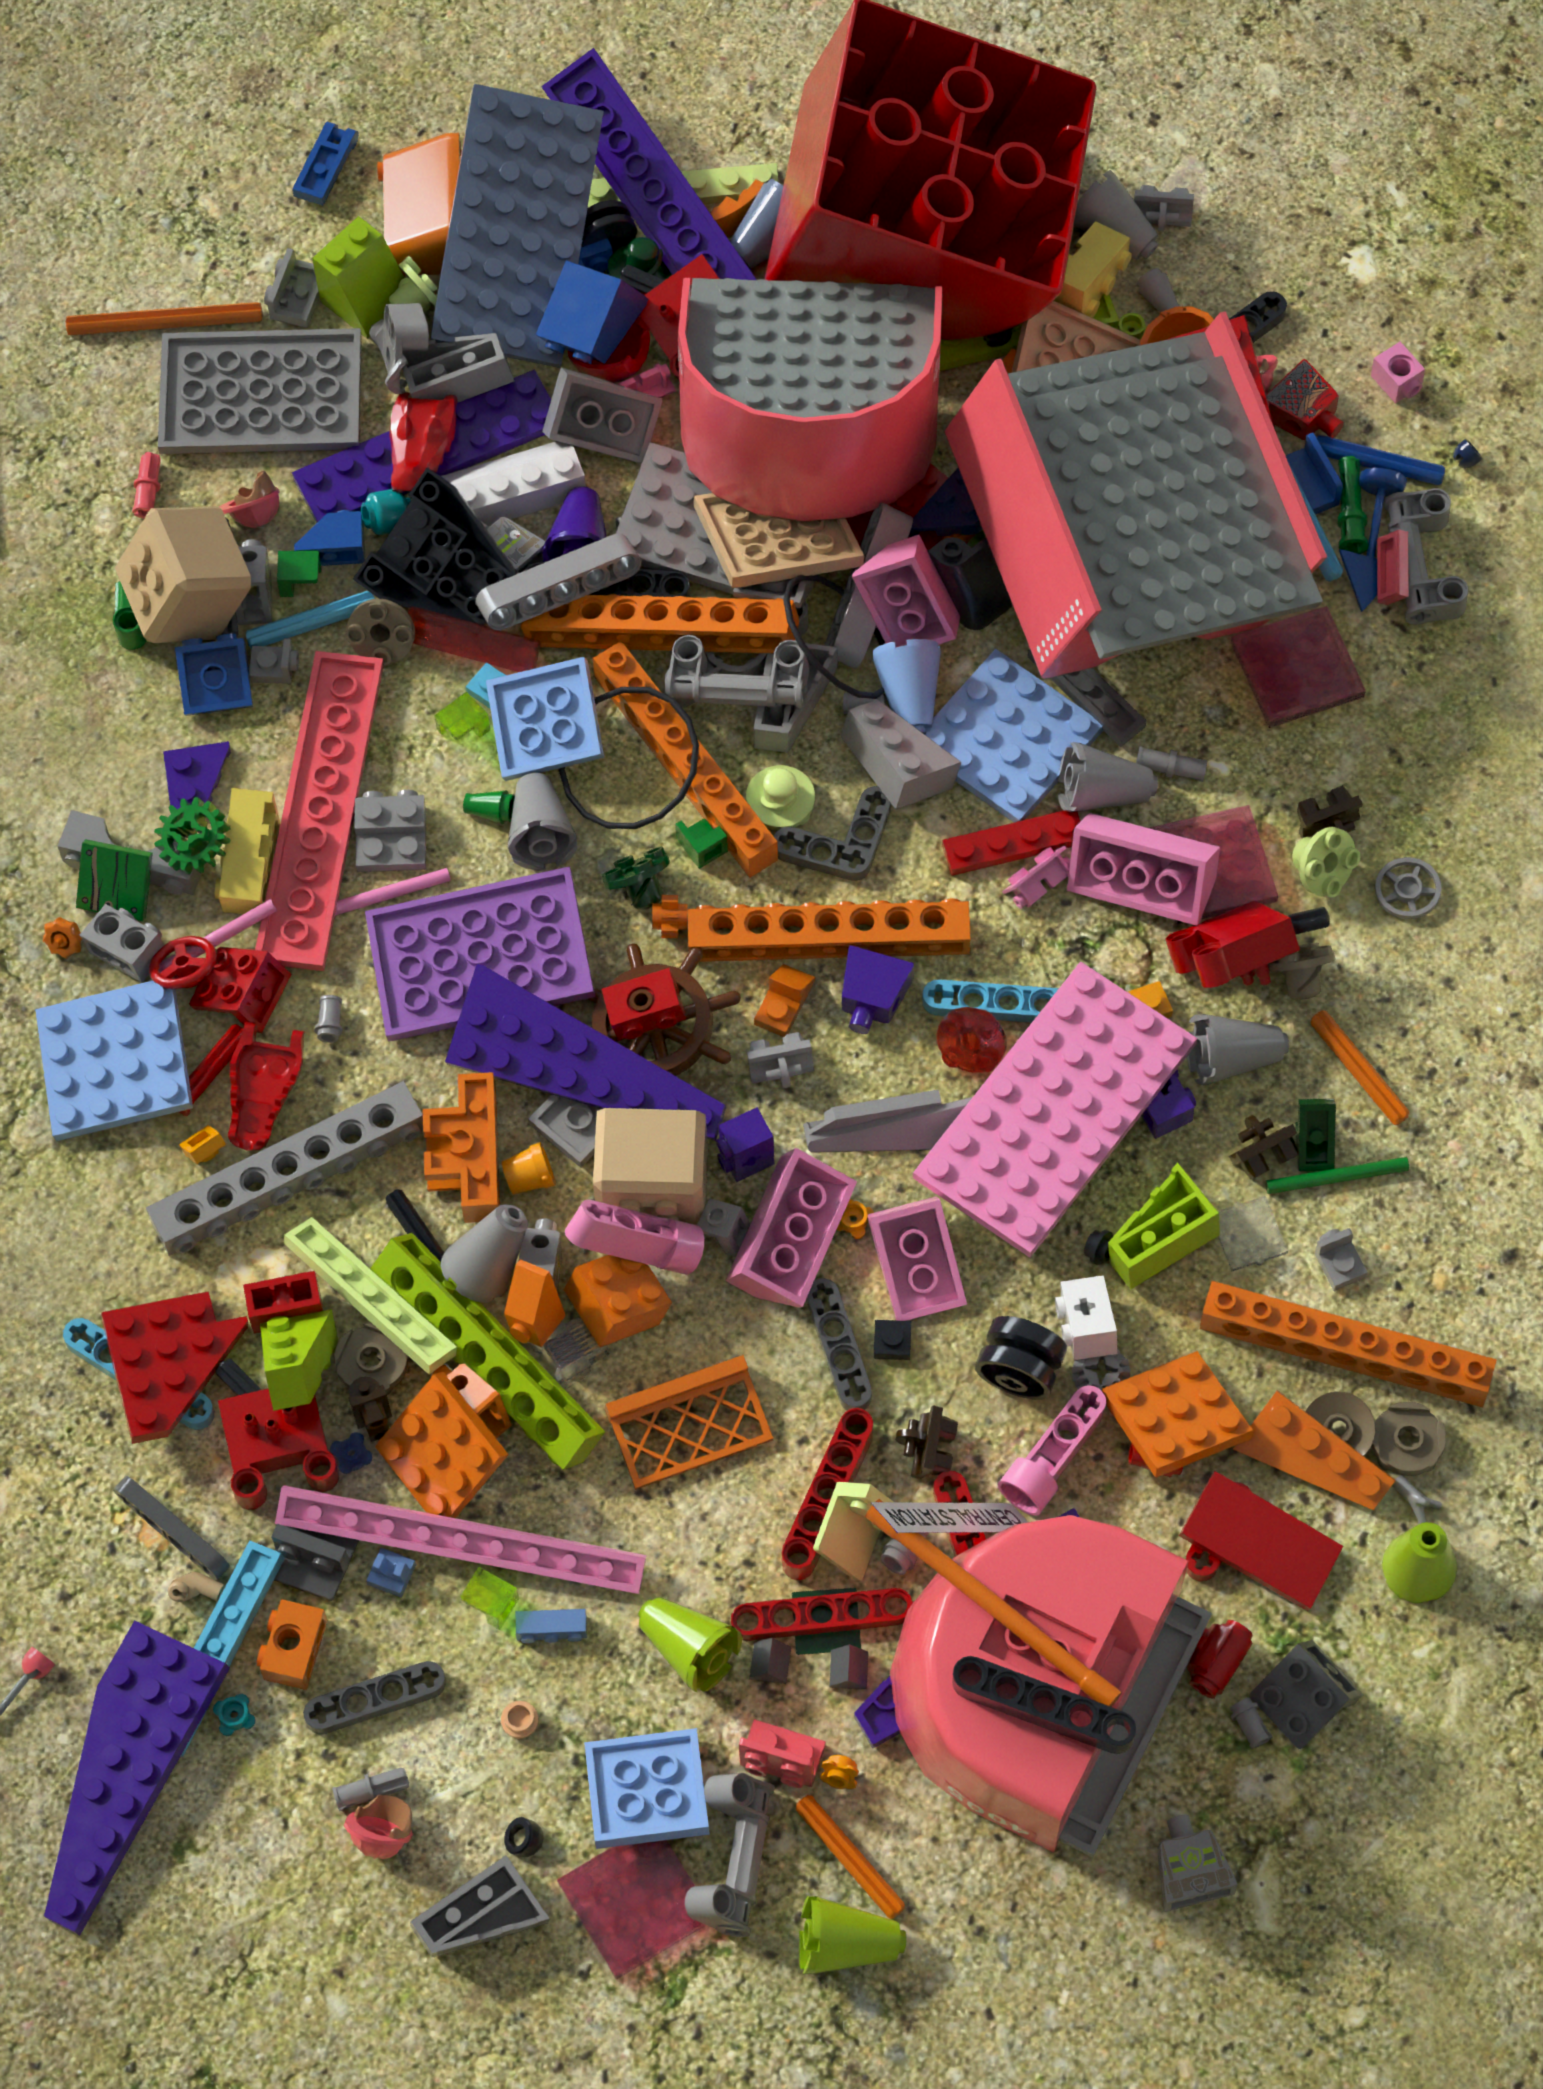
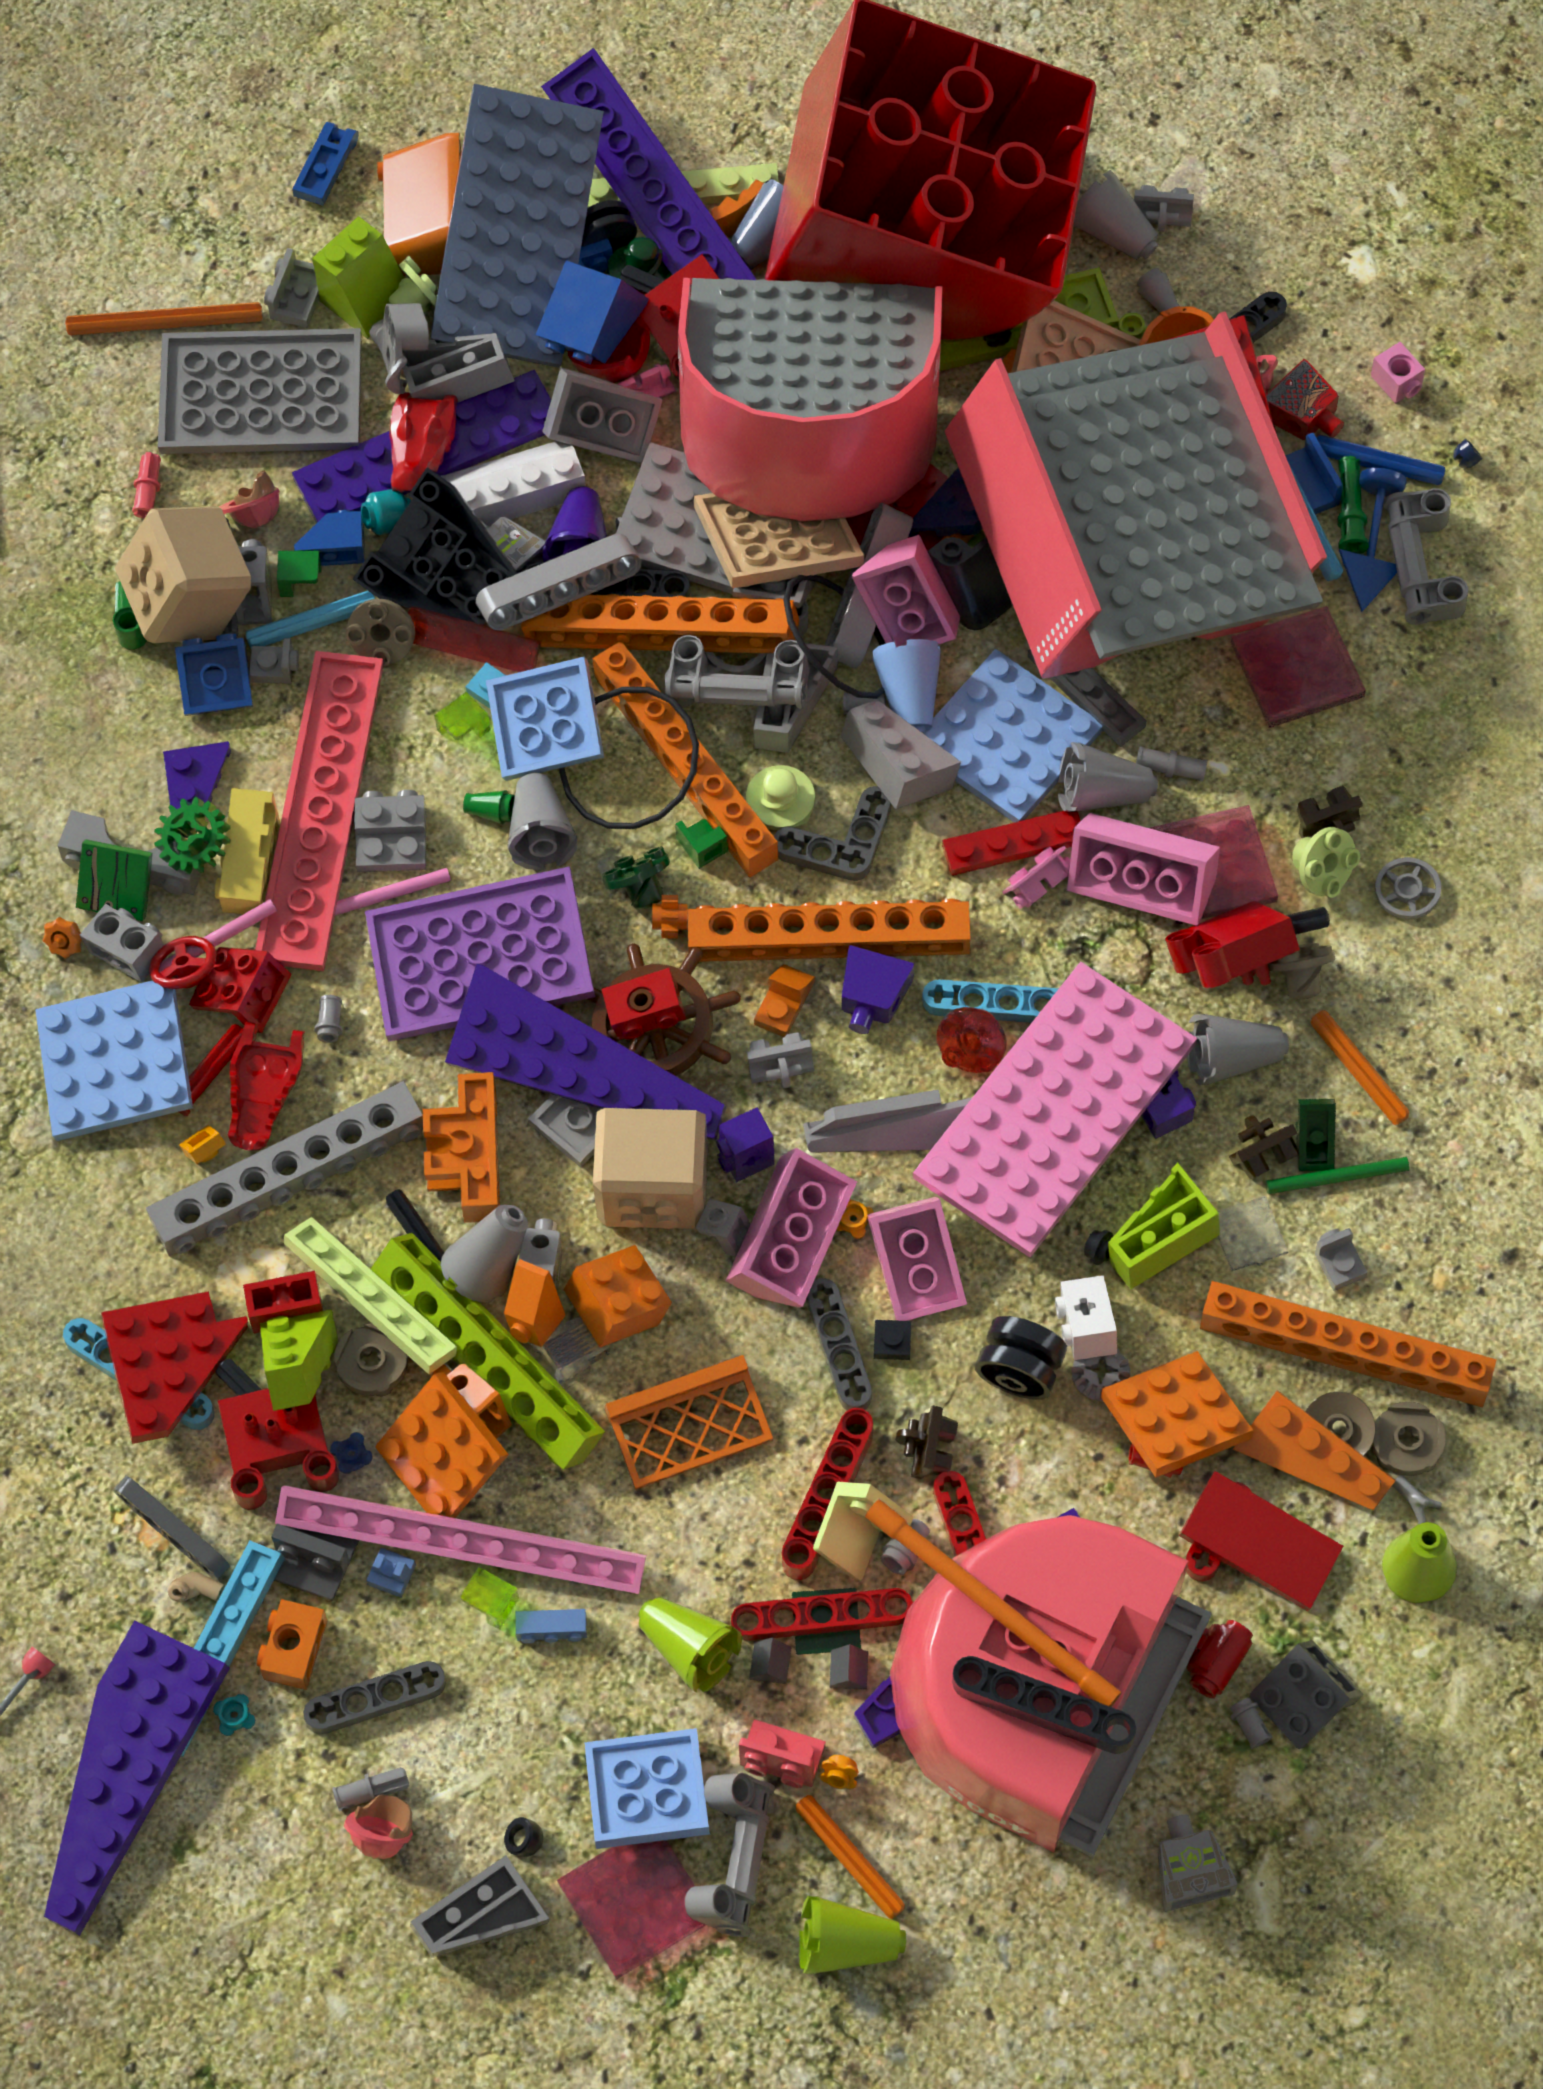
dark brown hips [348,1376,392,1442] -> none
light orange piece [501,1142,556,1195] -> none
light nougat plate [501,1701,539,1739] -> none
bright pink beam [565,1200,704,1275] -> none
white sticker [871,1502,1028,1533] -> none
bright pink beam [998,1385,1106,1516] -> none
light yellow wedge [1054,221,1132,318] -> none
light orange plate [1128,981,1173,1018] -> none
coral tile [1377,530,1409,605] -> none

